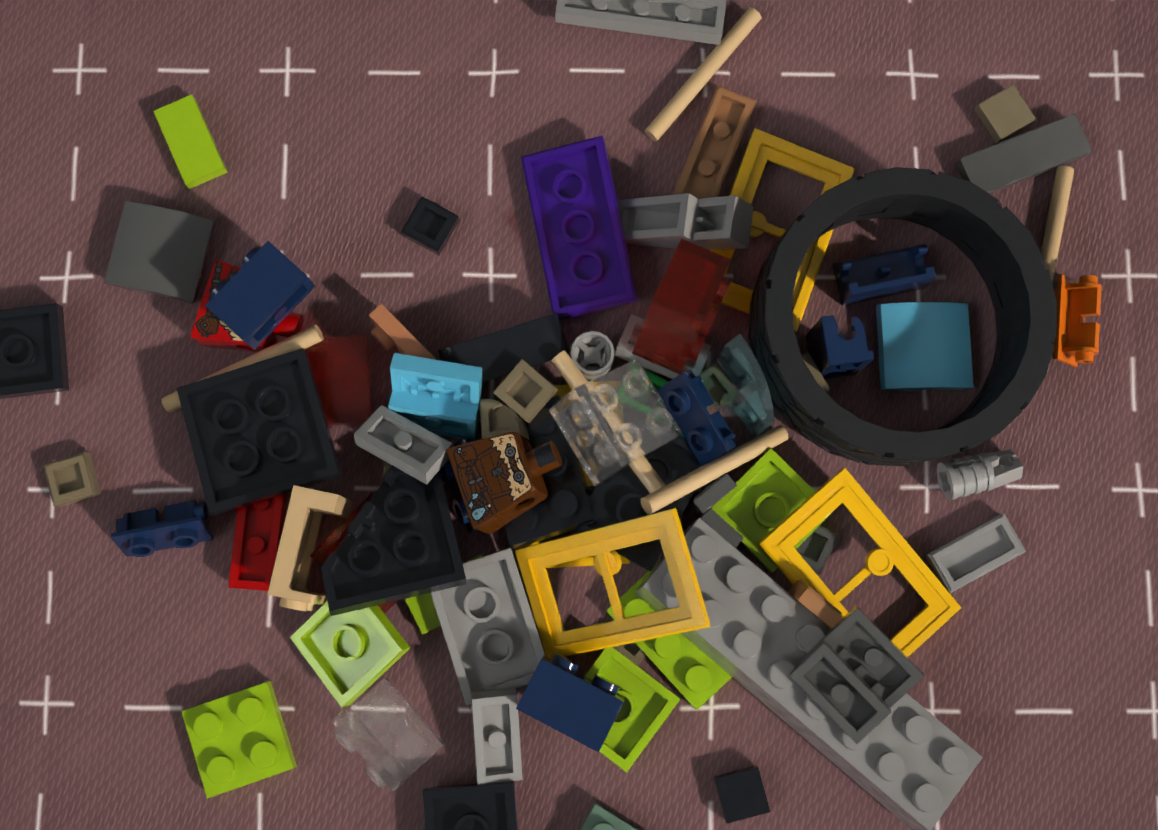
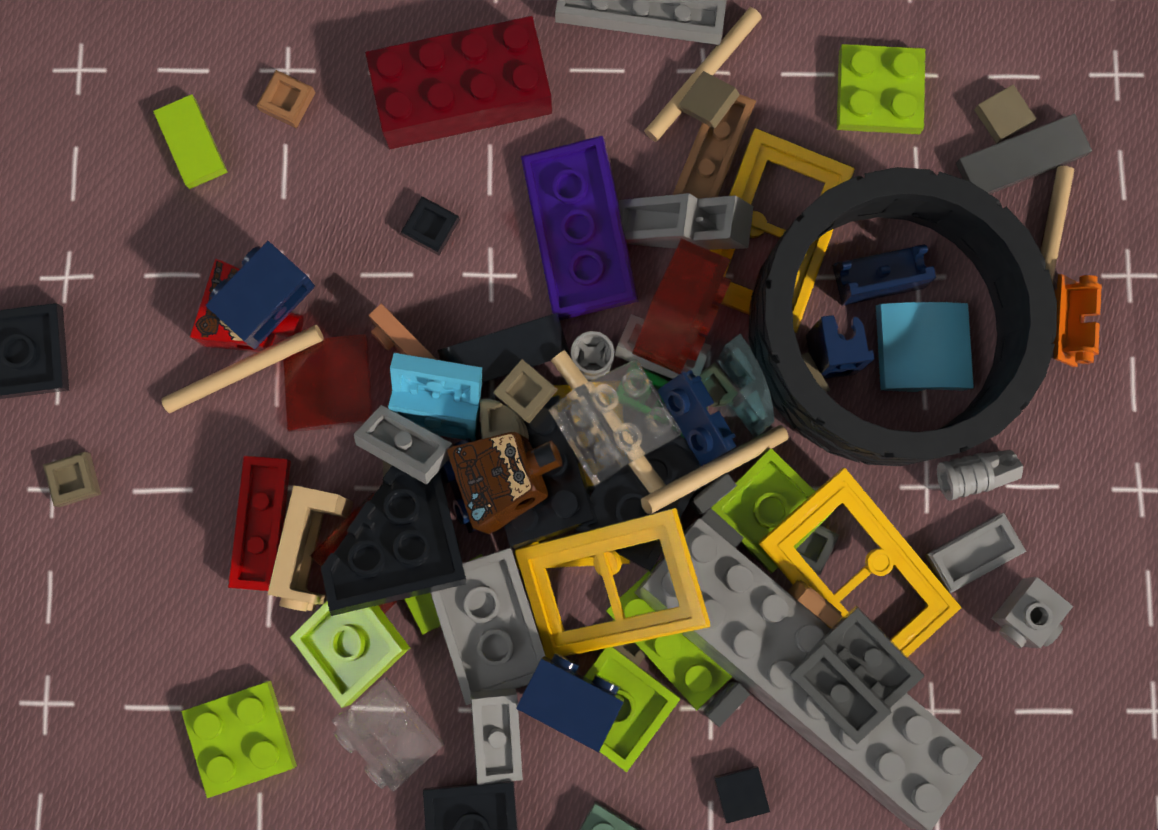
dark grey slope [104,201,214,304] -> none
dark blue hinge [111,500,213,557] -> none
black plate [177,348,342,516] -> none
none -> medium nougat tile [256,70,316,129]
none -> dark red brick [365,16,552,150]
none -> dark tan tile [679,71,740,129]
none -> dark grey tile [704,681,750,727]
none -> lime plate [837,44,926,134]
none -> light grey brick [991,577,1073,649]

